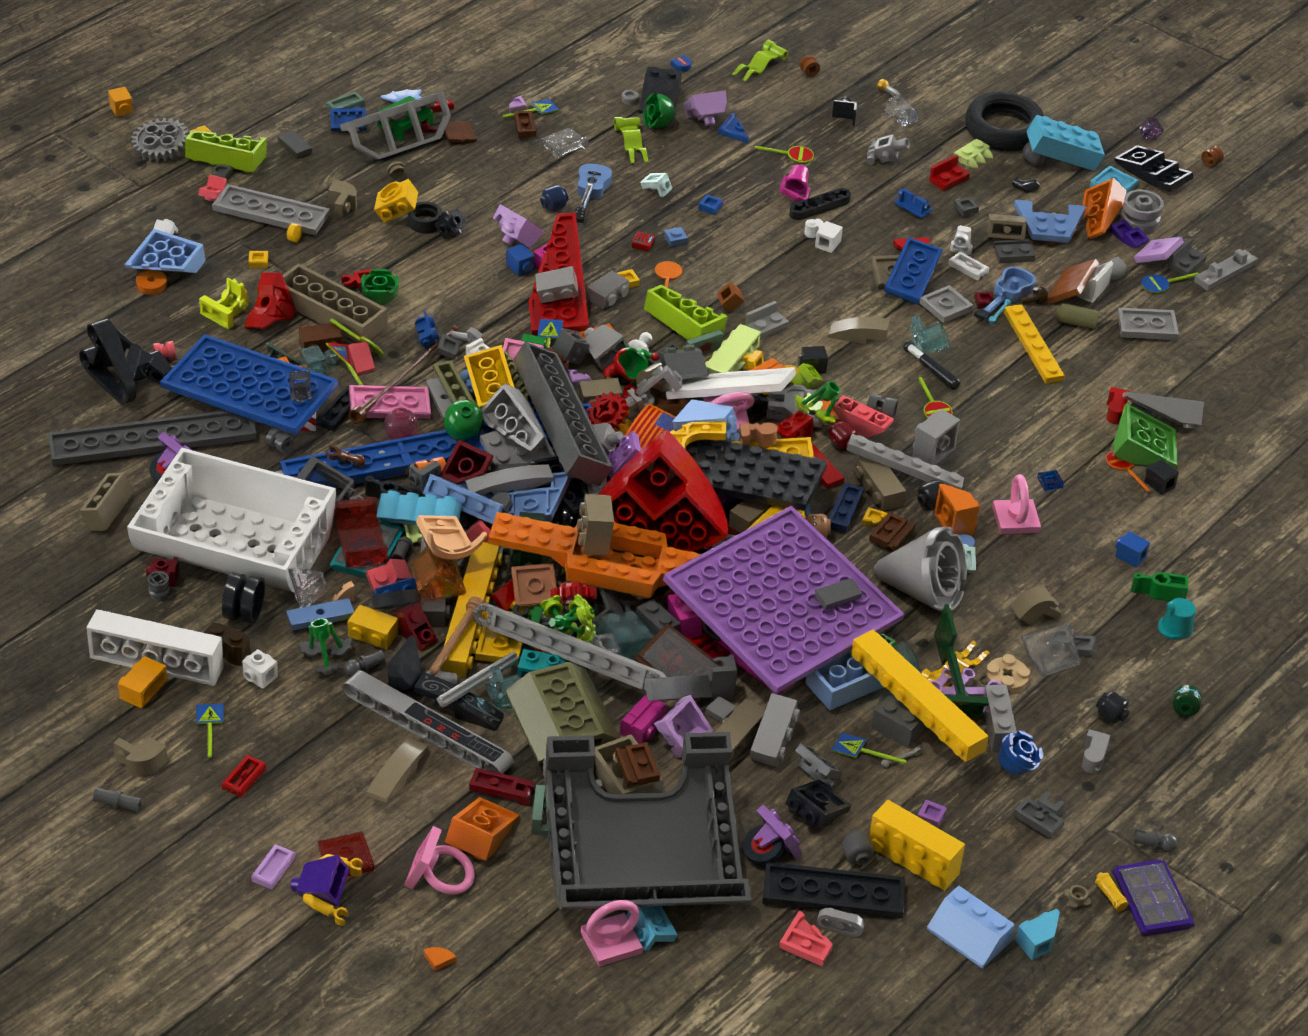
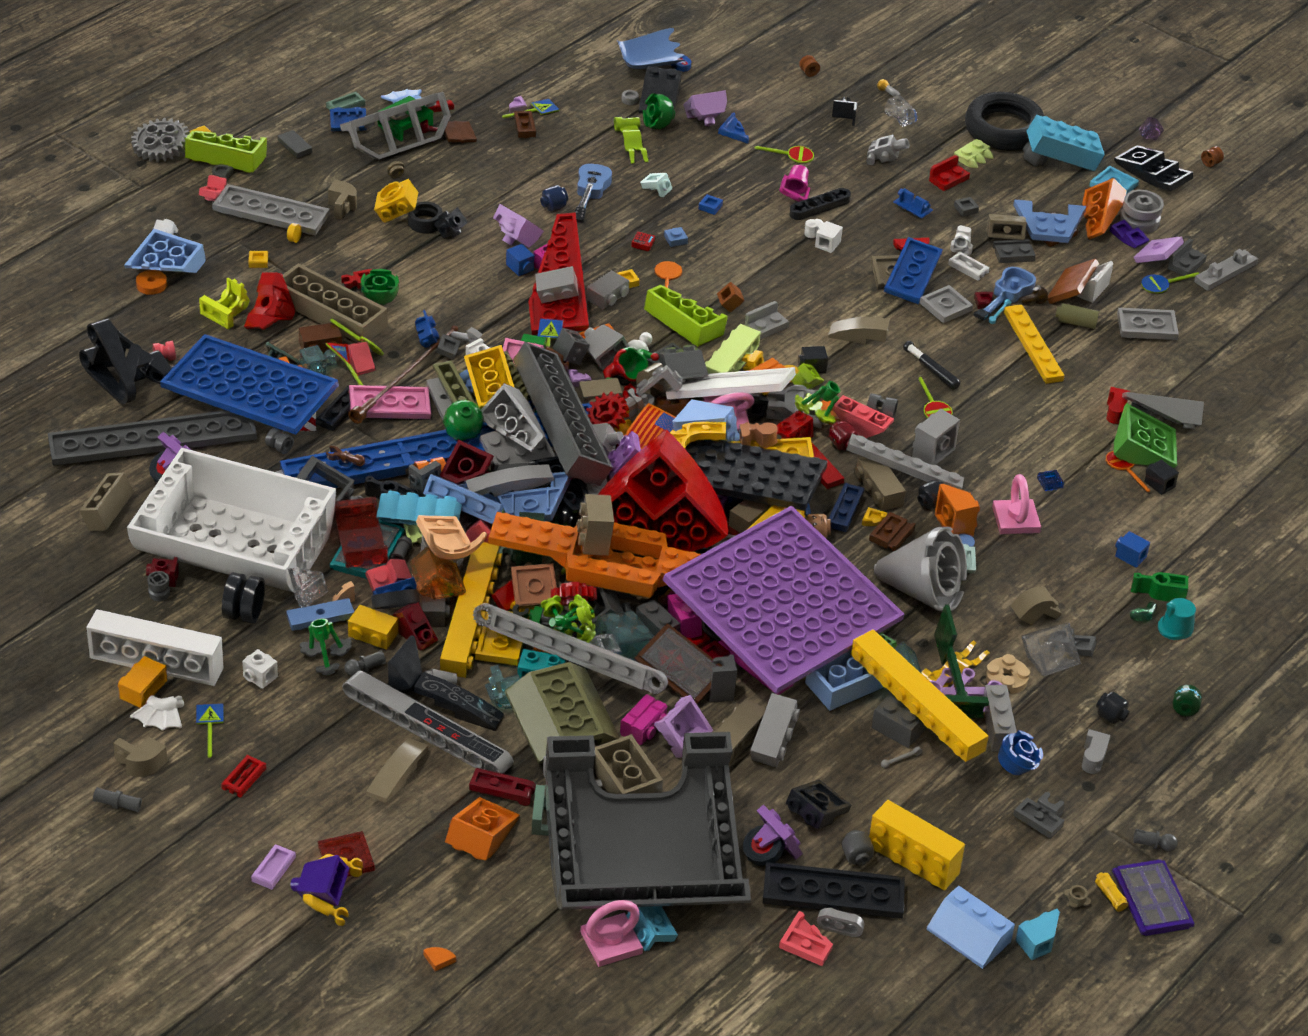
light orange brick [108,87,133,117] -> none
dark brown brick [204,623,251,666] -> none
clear smoke brick [289,370,312,402] -> none
clear pink piece [384,407,418,440] -> none
bright pink tile [404,826,475,895] -> none
medium nougat piece [429,596,484,675] -> none
light grey axle [437,652,519,707] -> none
dark grey tile [491,492,512,513] -> none
clear plate [541,127,589,158] -> none
reddish brown plate [615,742,660,787] -> none
dark grey tile [644,675,712,702] -> none
sand green tile [686,330,723,355] -> none
light grey tile [705,696,735,723] -> none
lime flag [732,40,788,82] -> none
dark grey bracket [795,744,843,789] -> none
dark grey tile [814,578,863,610] -> none
piece [832,733,907,764] -> none
clear light blue brick [910,315,950,352] -> none
medium lavender plate [917,800,947,828] -> none
black arm [1012,177,1040,193] -> none
light grey piece [1108,256,1128,281] -> none
none -> white arm [130,695,184,731]
none -> medium blue piece [617,28,686,69]
none -> clear green arm [1130,602,1158,622]

